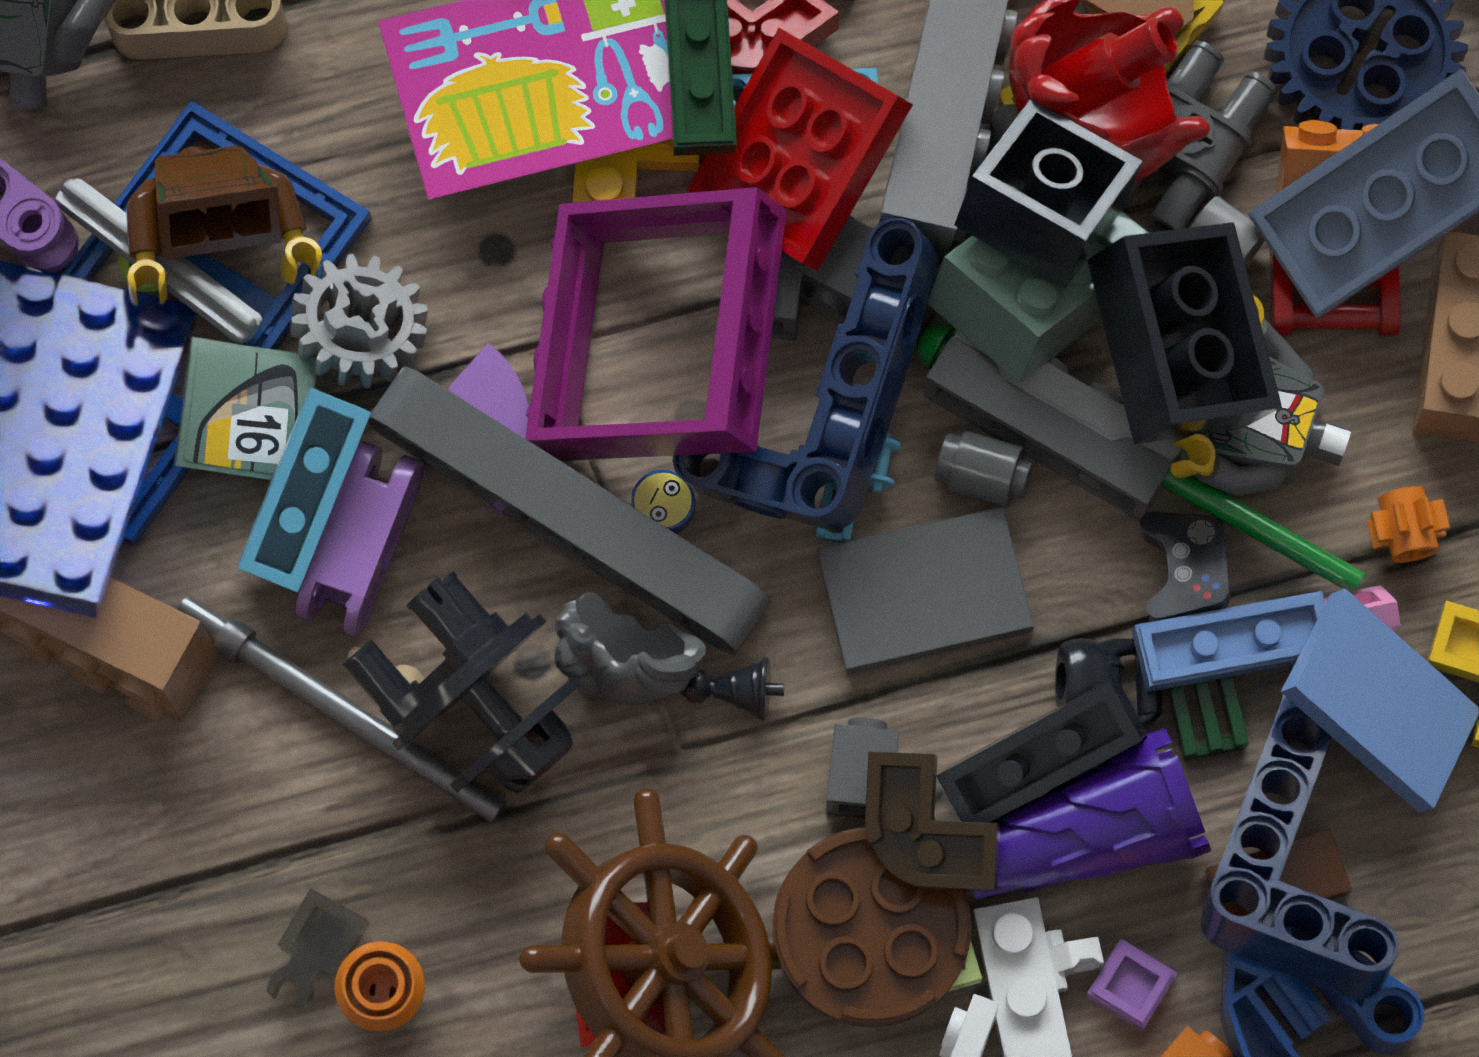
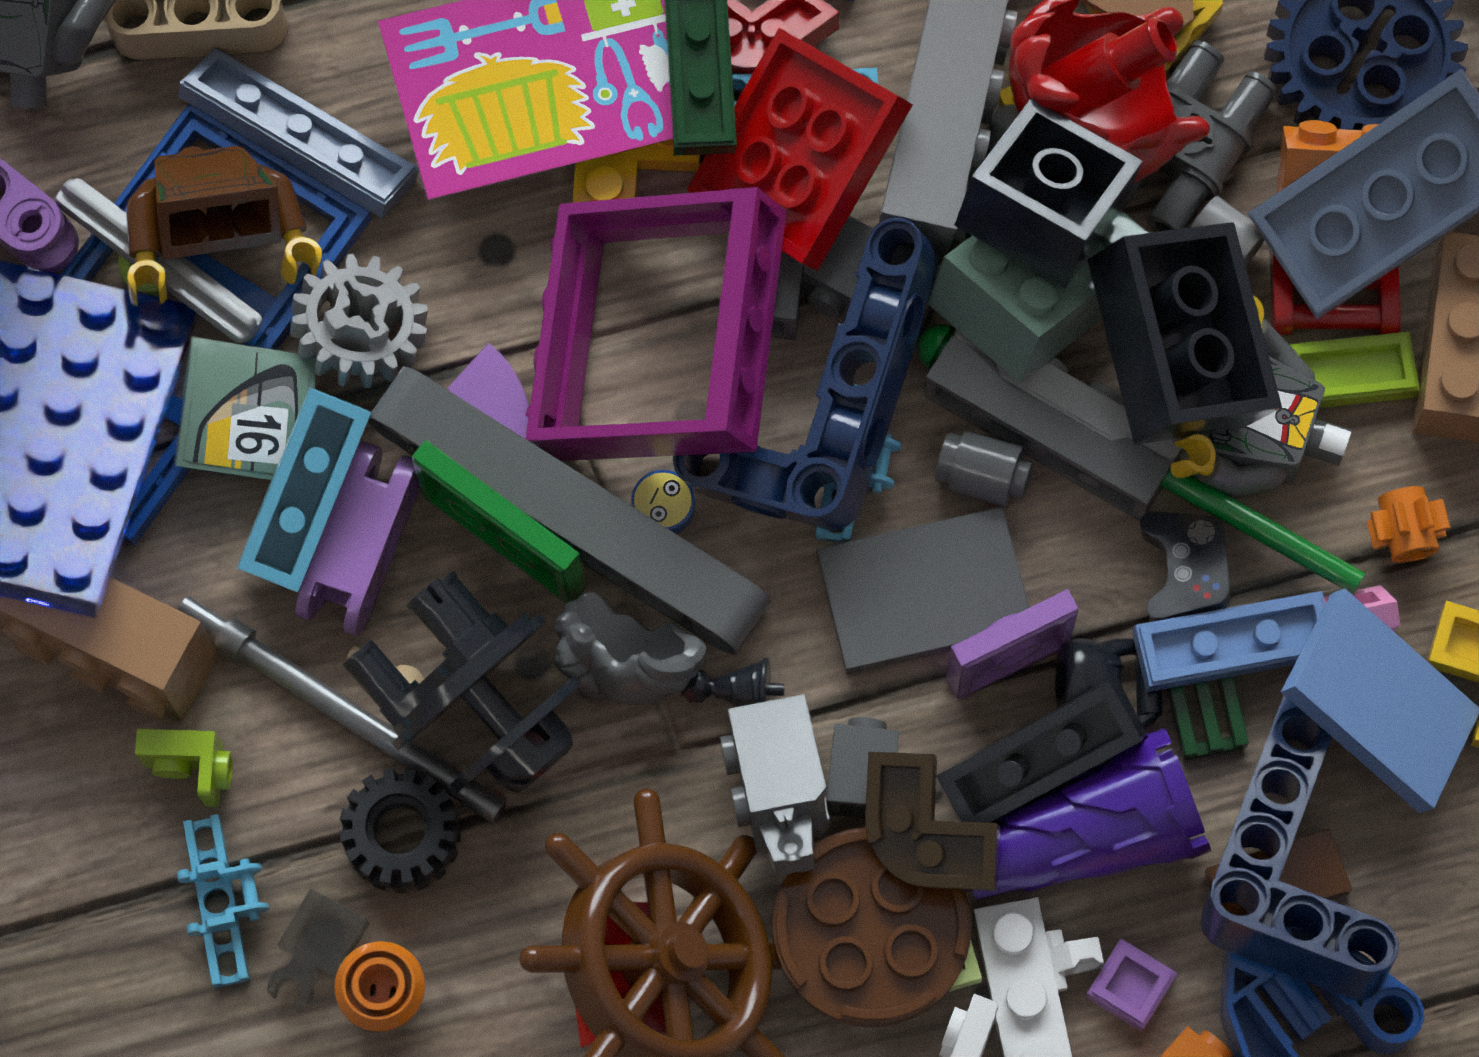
none -> lime bracket [135,729,233,807]
none -> medium azure piece [177,814,270,988]
none -> sand blue tile [178,48,419,219]
none -> black tyre [339,768,461,893]
none -> green tile [412,440,586,604]
none -> hinge [720,694,831,876]
none -> medium lavender plate [946,589,1079,699]
none -> lime tile [1290,332,1420,408]

